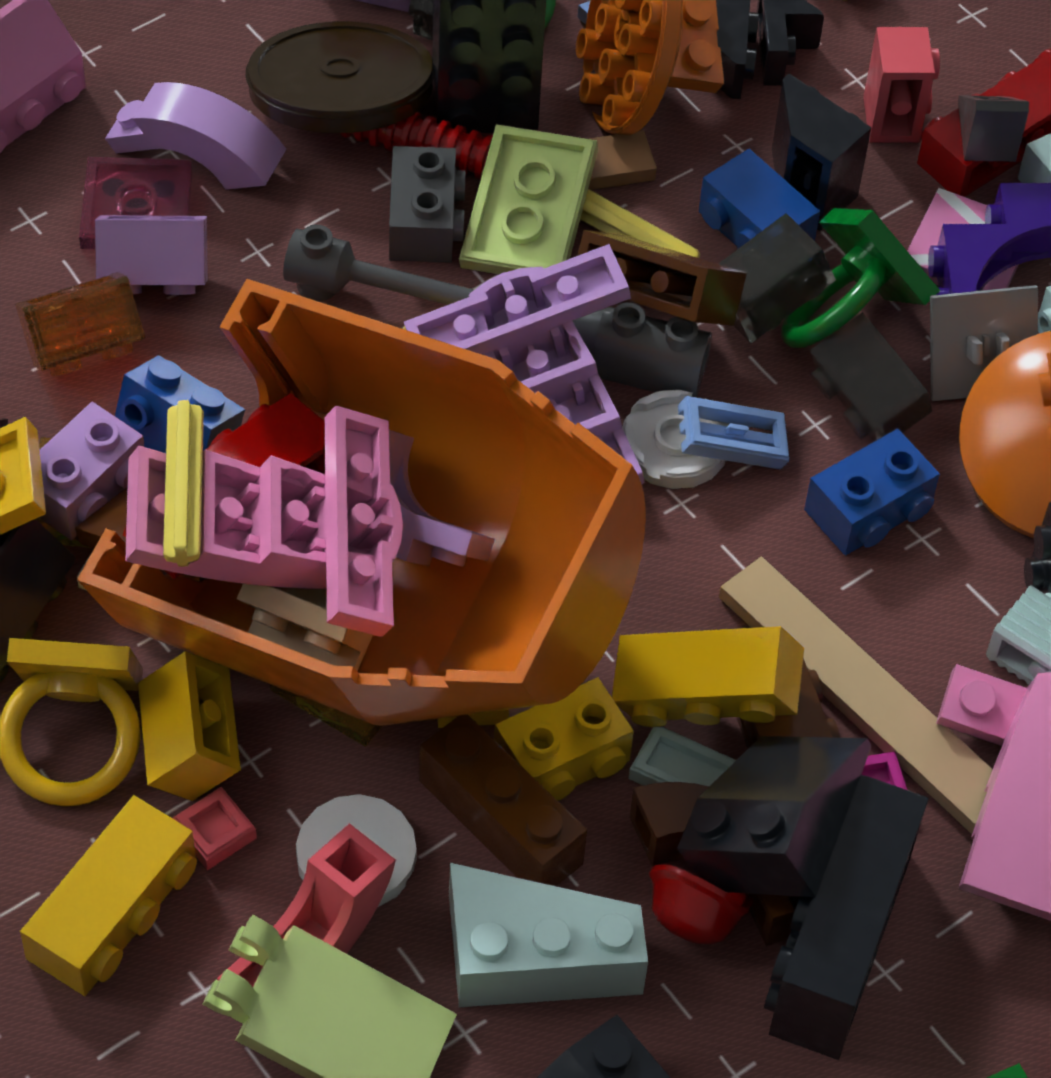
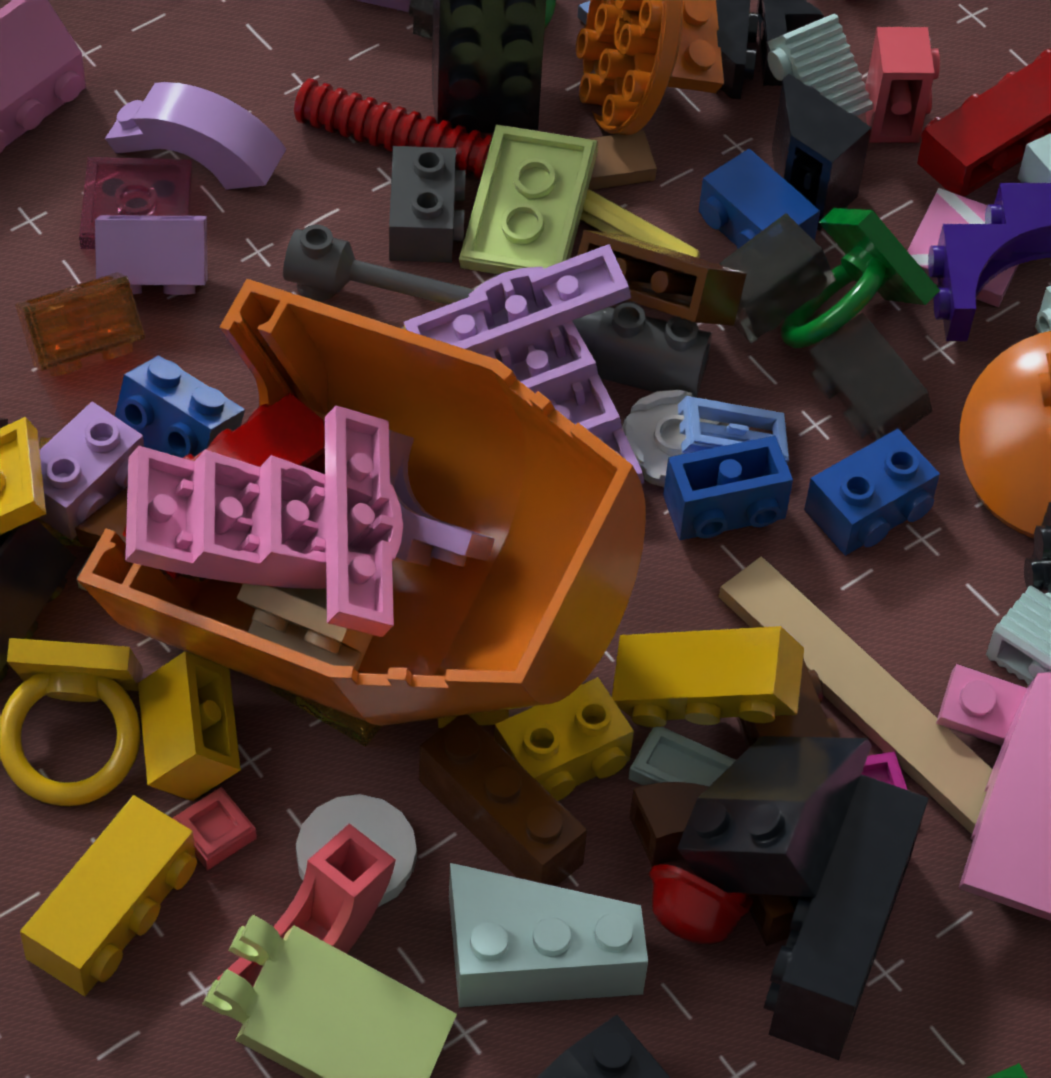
light yellow axle [163,400,204,567] -> none
dark brown brick [245,21,435,133] -> none
light grey piece [930,285,1038,401] -> none
dark grey slope [958,95,1029,162] -> none
none -> blue brick [663,435,793,541]
none -> light aqua brick [767,13,873,116]

